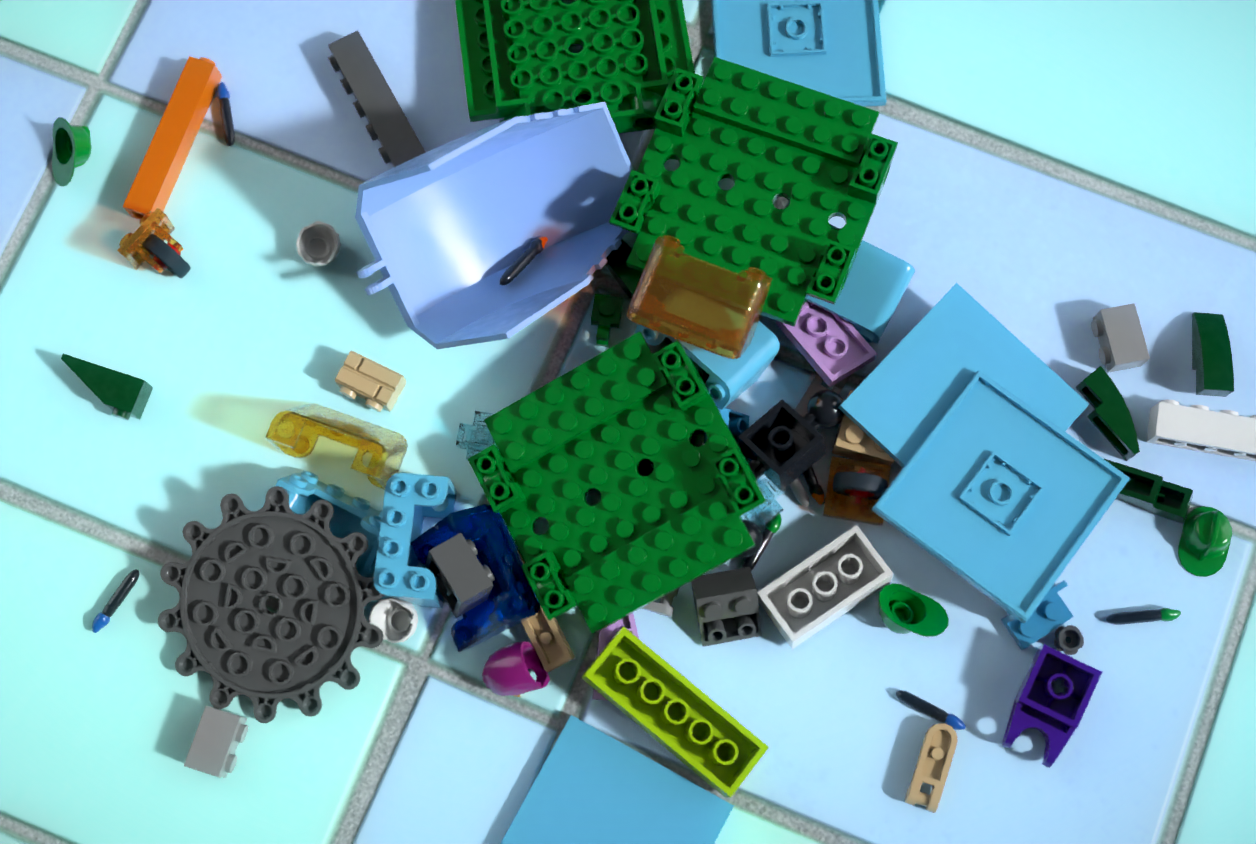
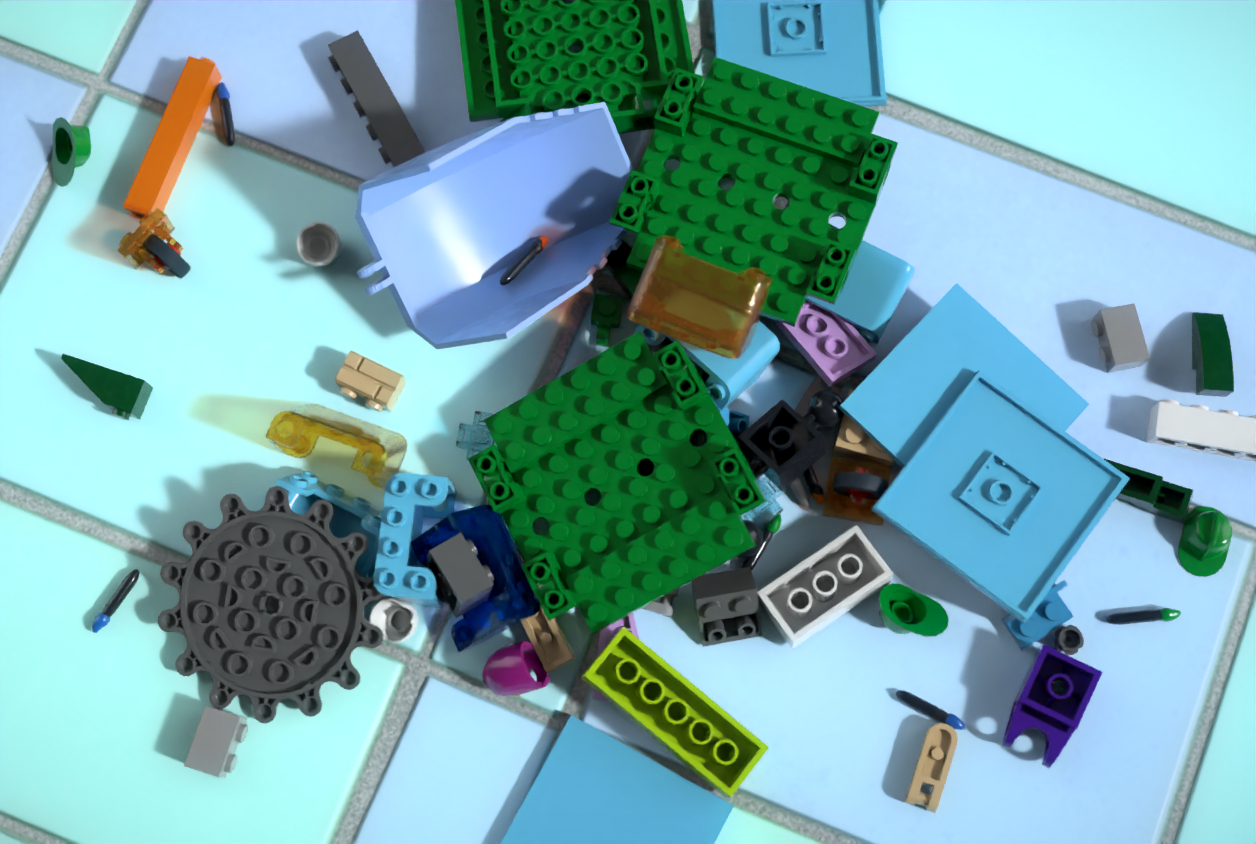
dark green slope [1075,366,1140,461] -> none

